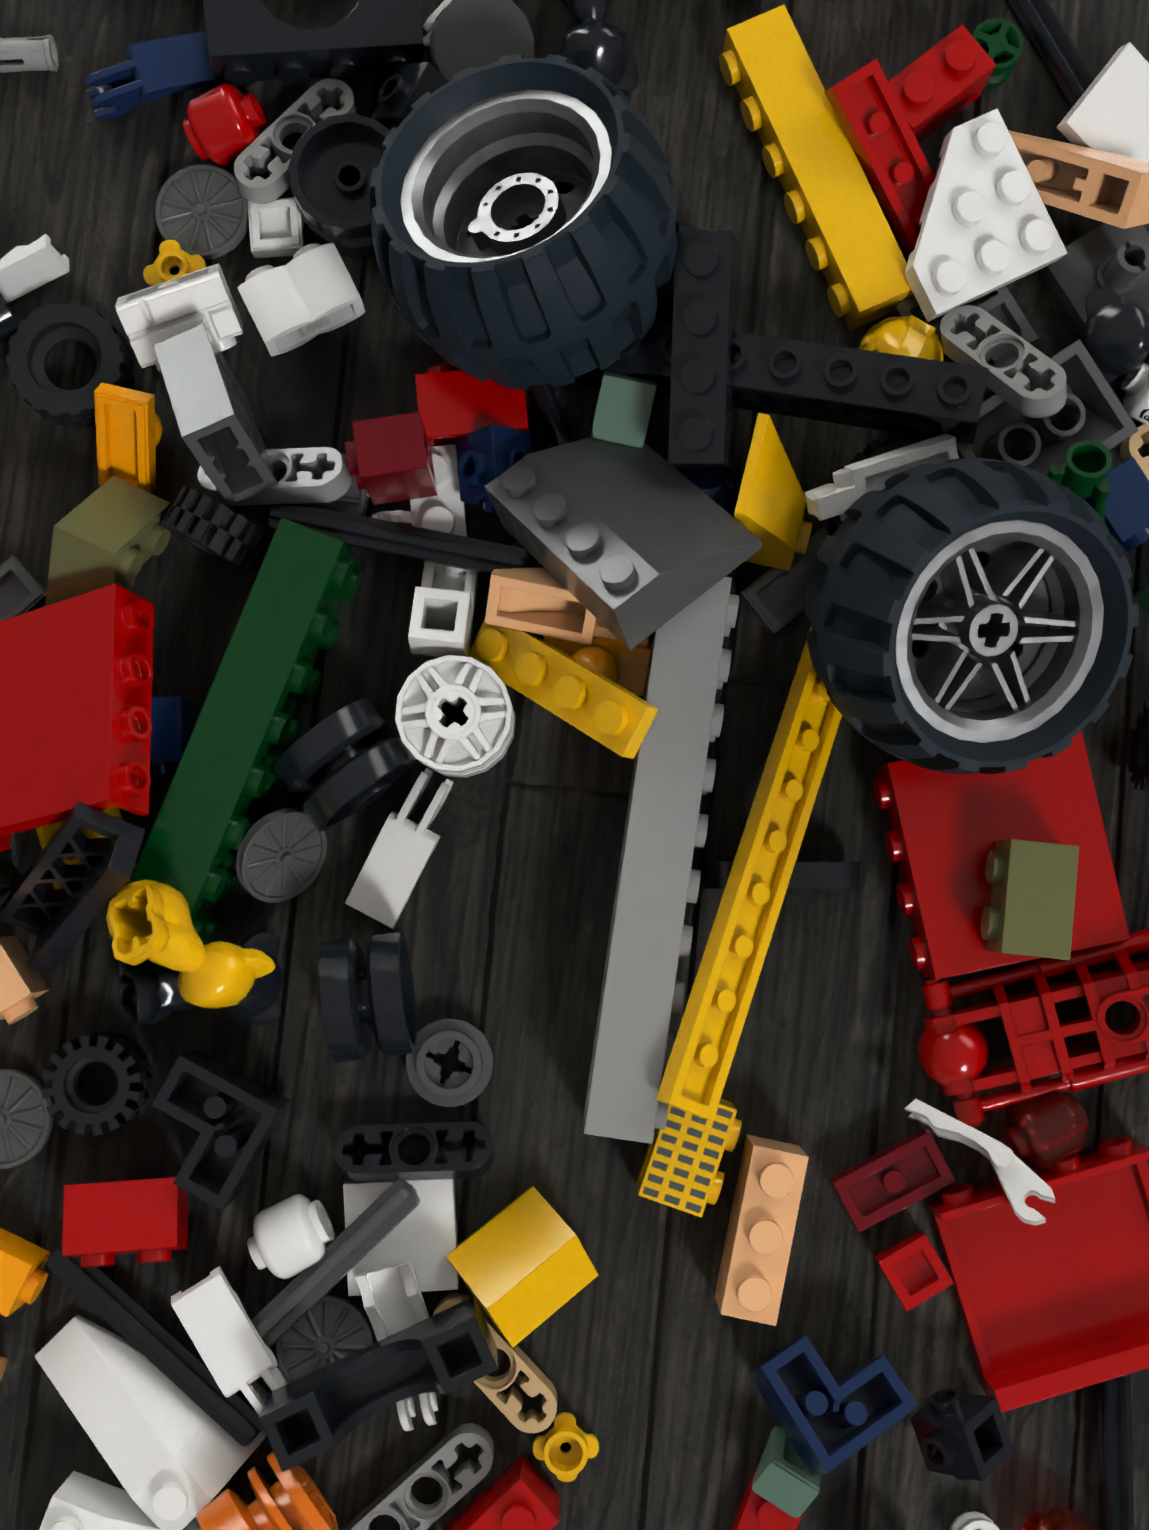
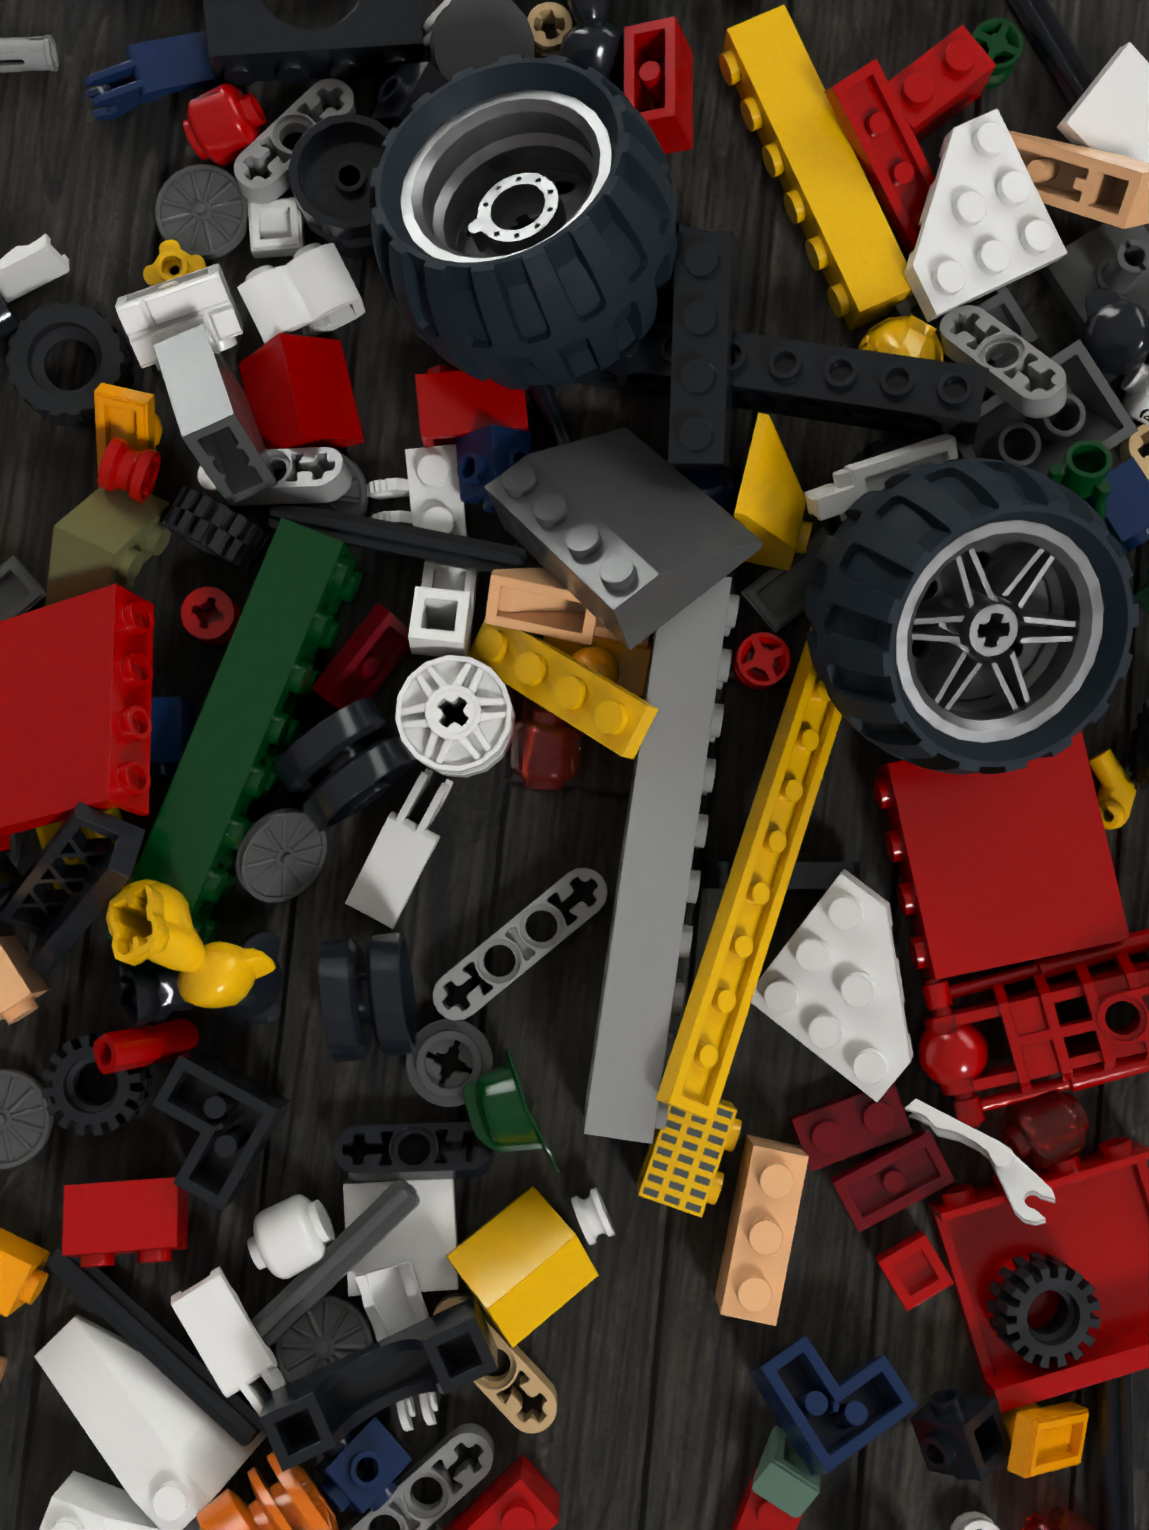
dark red brick [345,412,438,505] -> none
yellow plate [533,1412,599,1482] -> none
sand green slope [591,371,657,448] -> none
olive brick [980,839,1079,960] -> none
none -> red bar [93,1019,199,1075]
none -> red wheel [97,436,161,504]
none -> red wheel [181,586,242,646]
none -> red slope [238,333,365,449]
none -> dark red plate [311,603,410,710]
none -> dark blue brick [314,1416,412,1513]
none -> light grey beam [433,868,608,1021]
none -> dark green piece [462,1048,560,1174]
none -> clear red head [510,709,583,790]
none -> tan bush [527,2,573,58]
none -> white bush [571,1187,615,1245]
none -> red brick [624,16,693,154]
none -> red wheel [732,632,791,691]
none -> white plate [751,869,913,1102]
none -> dark red plate [789,1083,913,1172]
none -> black tyre [987,1252,1101,1368]
none -> light orange tile [1001,1401,1089,1478]
none -> yellow arm [1089,748,1136,830]

